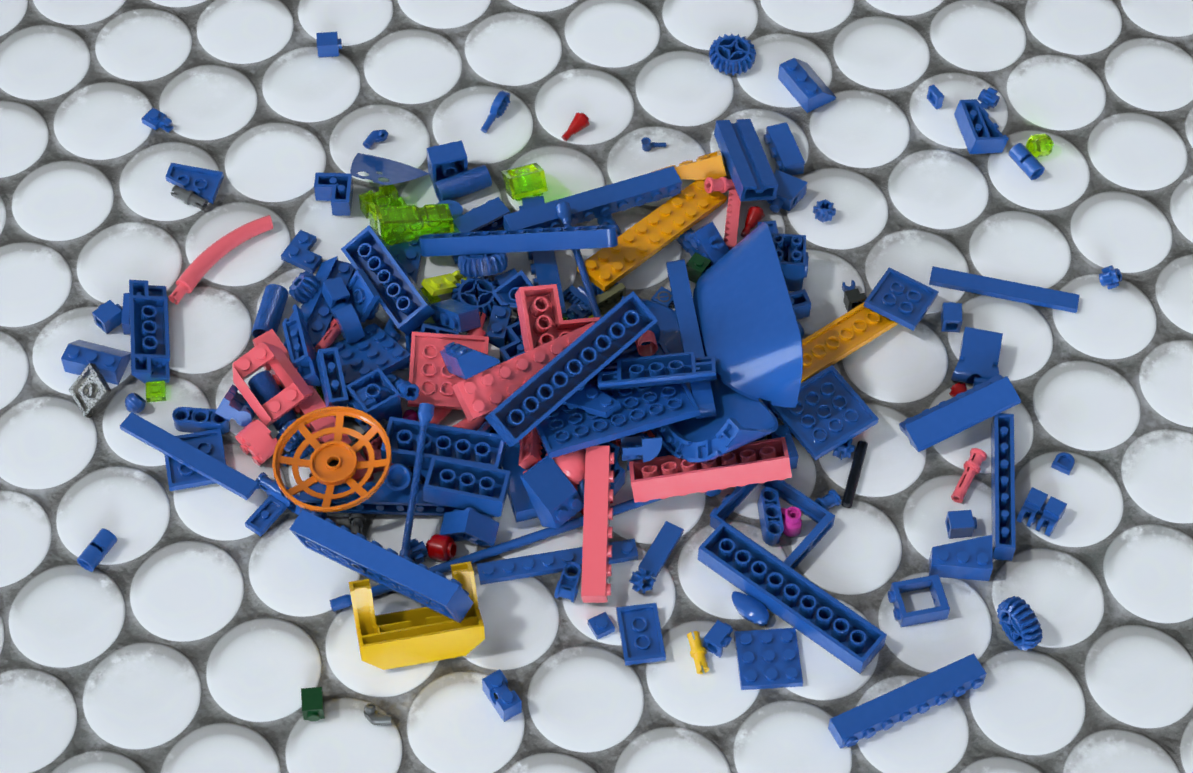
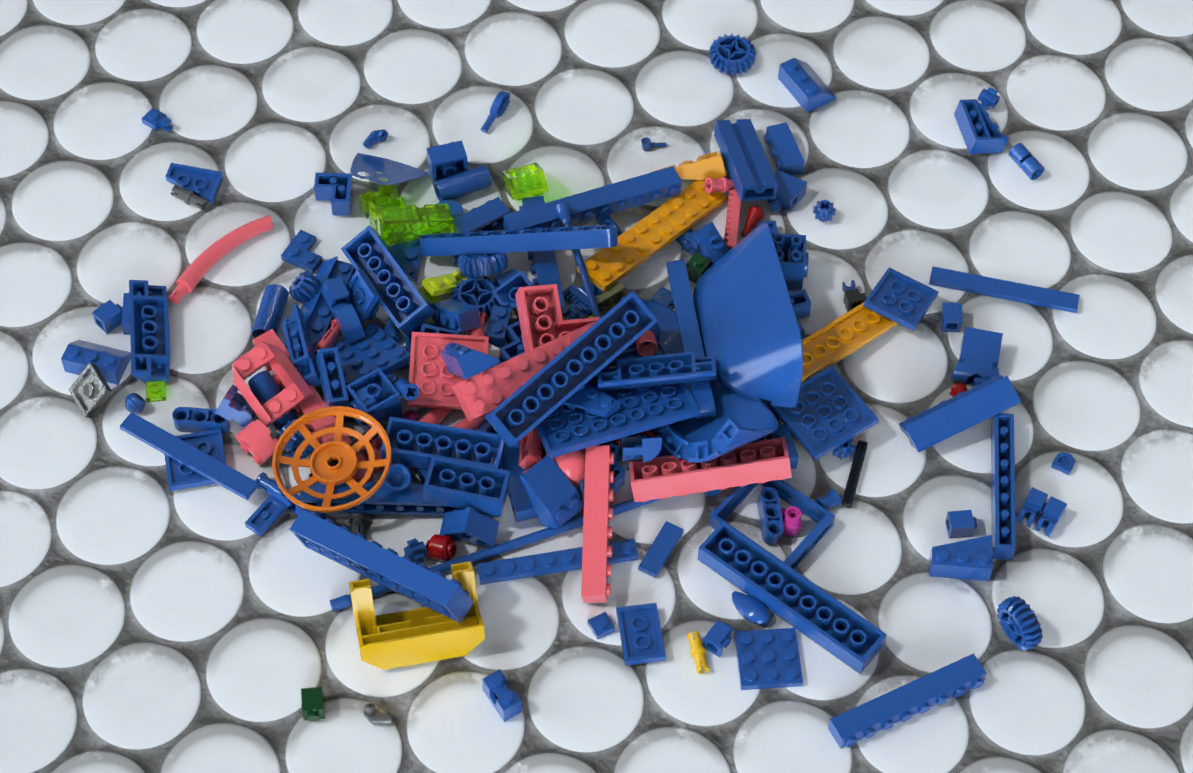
blue pin [77,528,117,572] -> none
blue brick [316,32,342,58] -> none
blue hose [399,403,435,558] -> none
blue piece [554,561,581,603] -> none
red cone [561,113,589,141] -> none
blue gear [629,567,656,594] -> none
blue window [888,574,950,627] -> none
blue tile [927,84,944,109] -> none
coral pin [951,448,987,503] -> none
clear neon green head [1026,133,1054,158] -> none
blue gear [1099,265,1122,289] -> none

